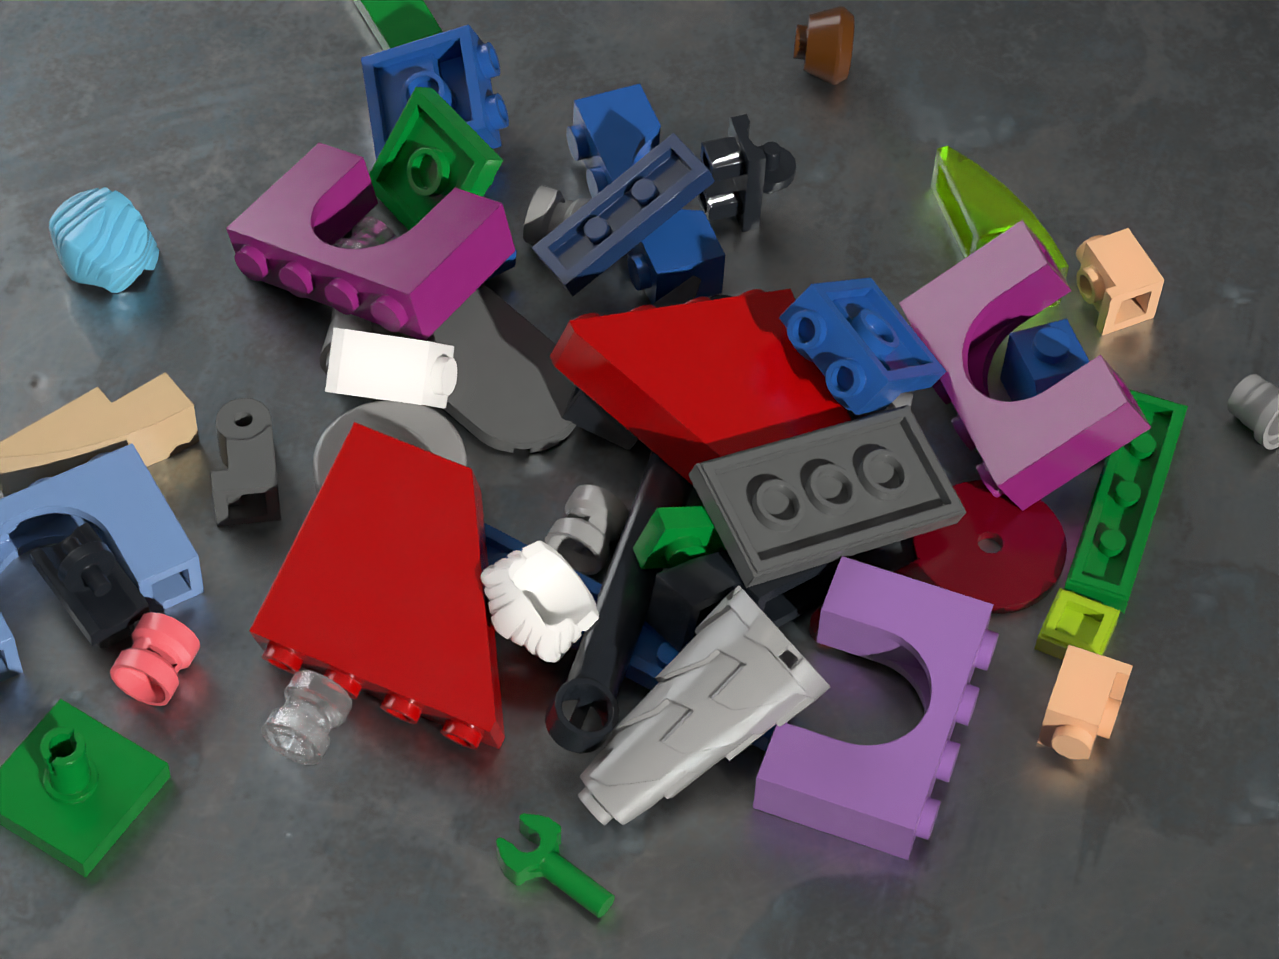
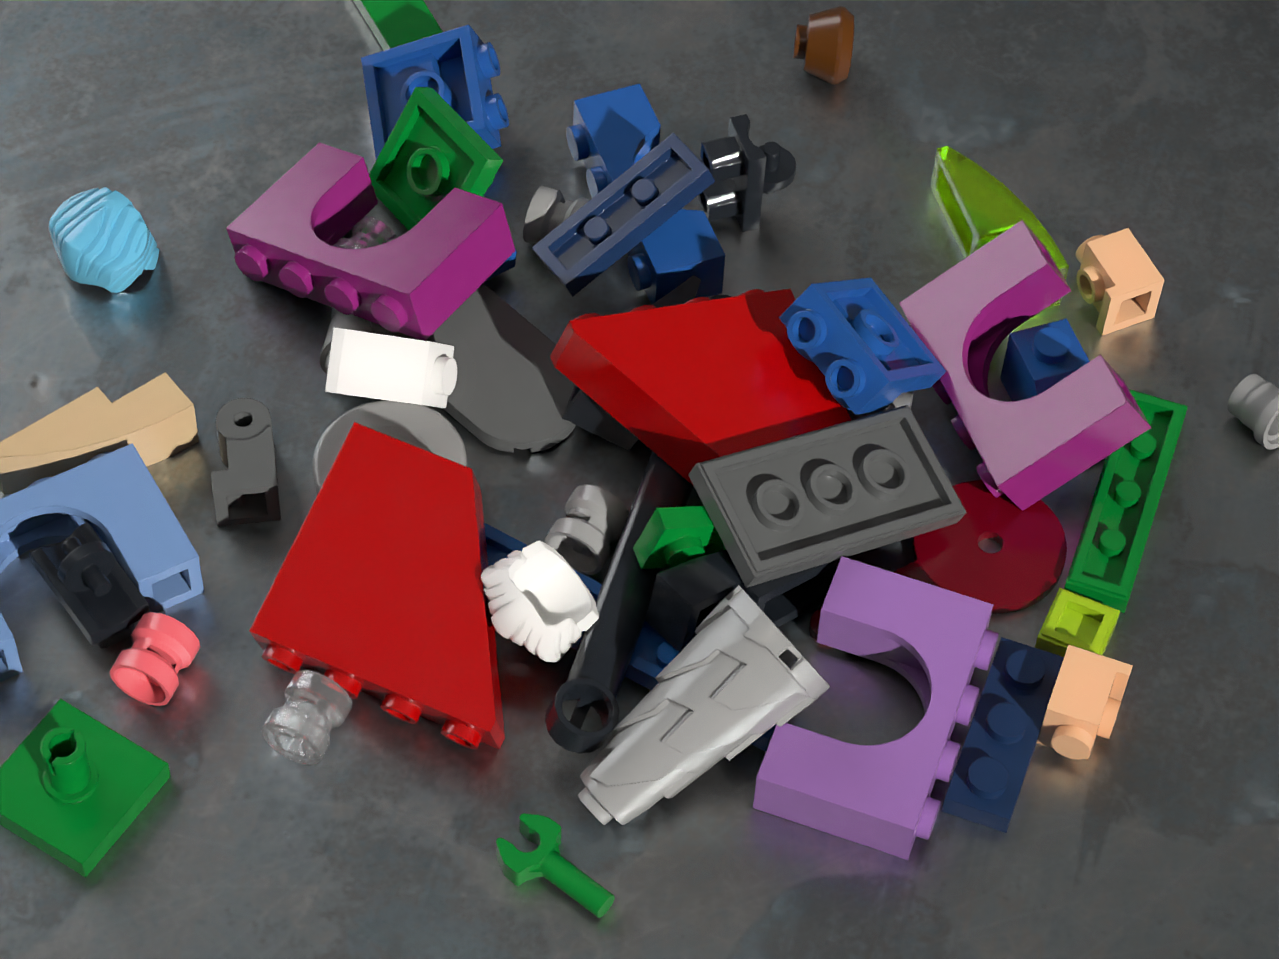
none -> dark blue plate [941,637,1064,833]

